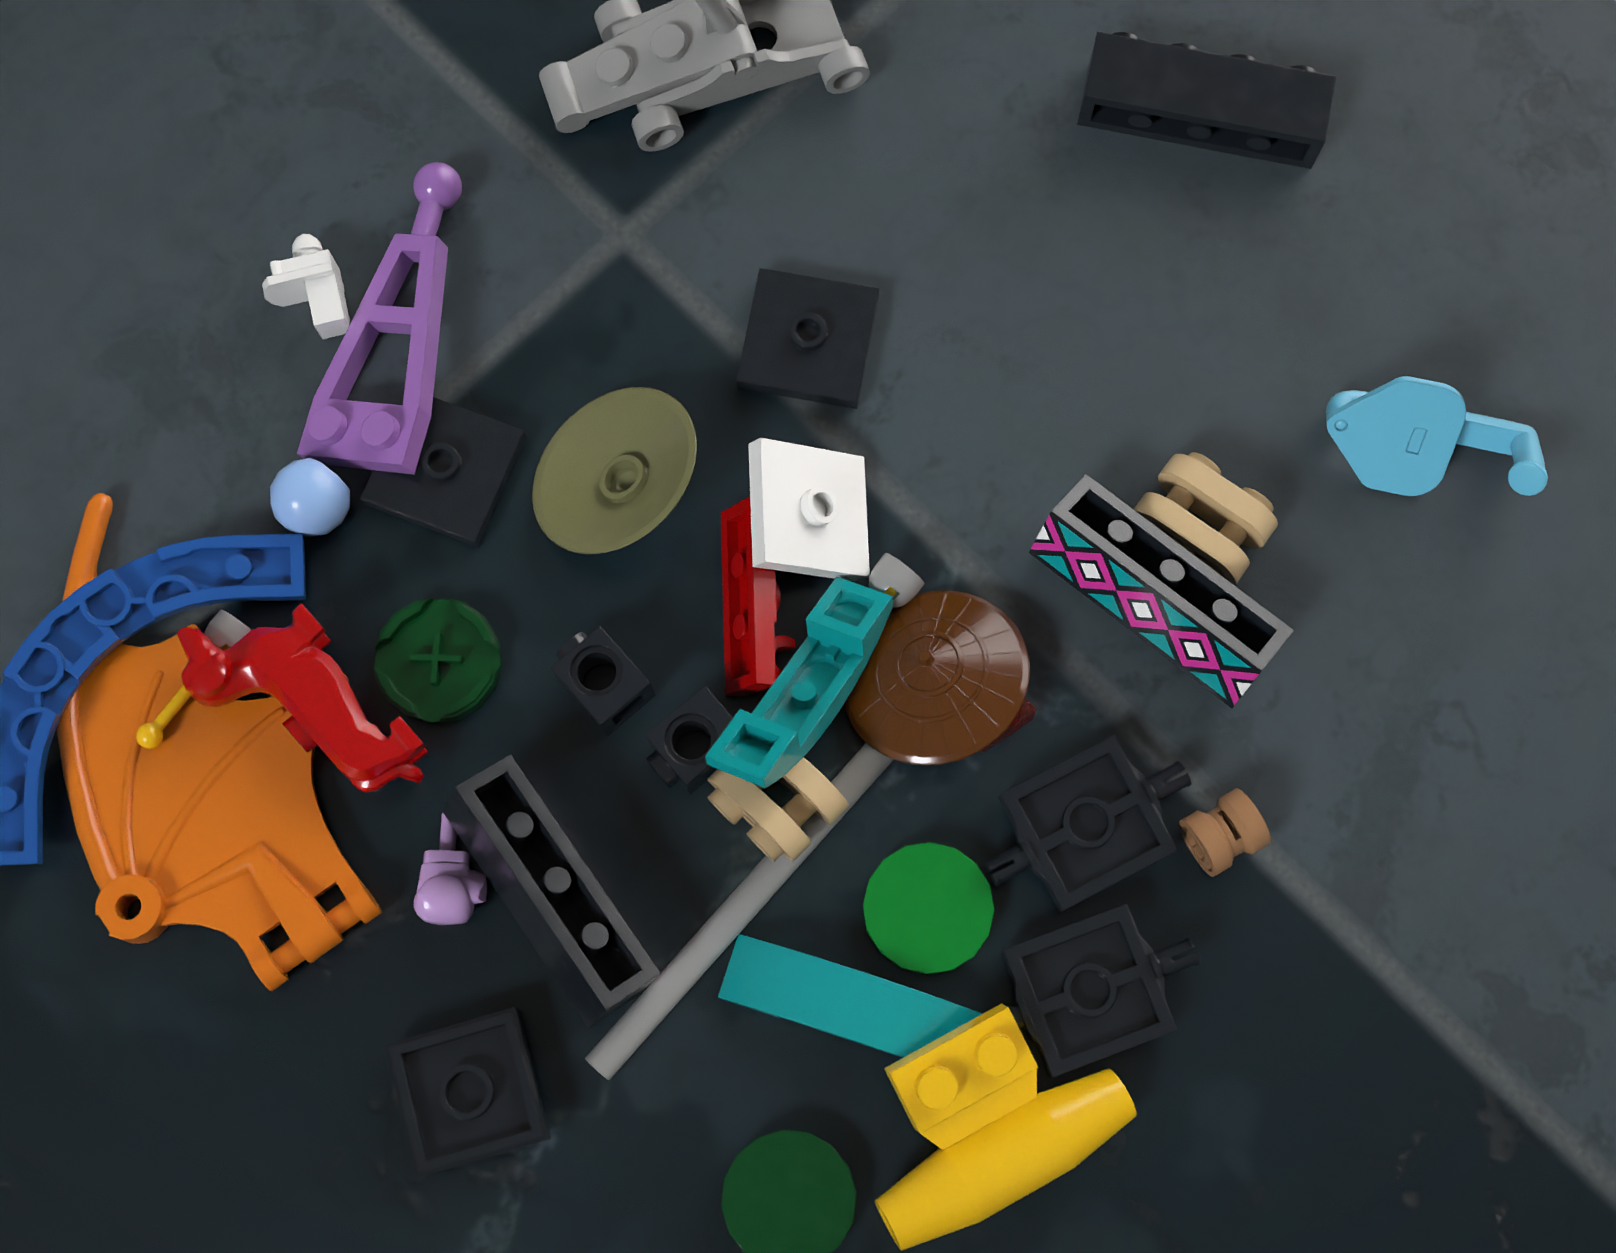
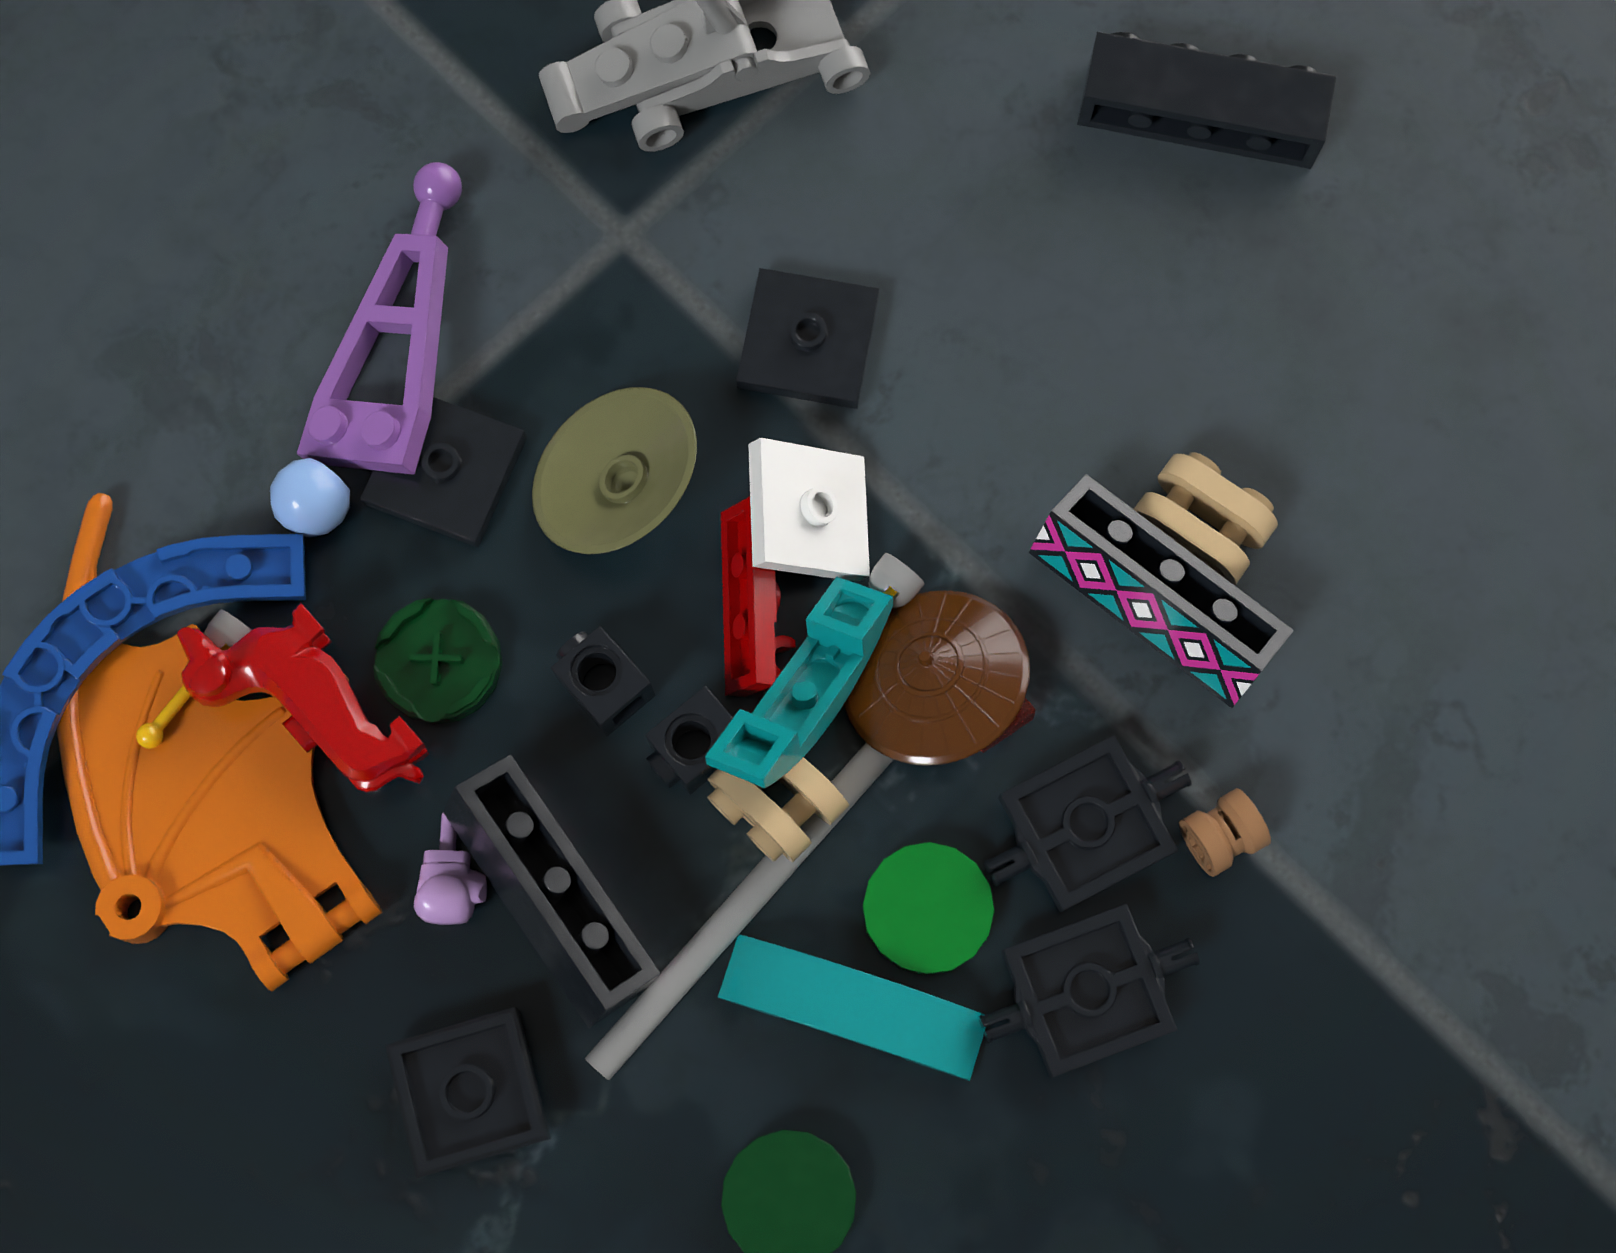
white piece [262,234,350,339] -> none
yellow plate [875,1004,1137,1251] -> none
medium azure piece [1326,376,1548,496] -> none

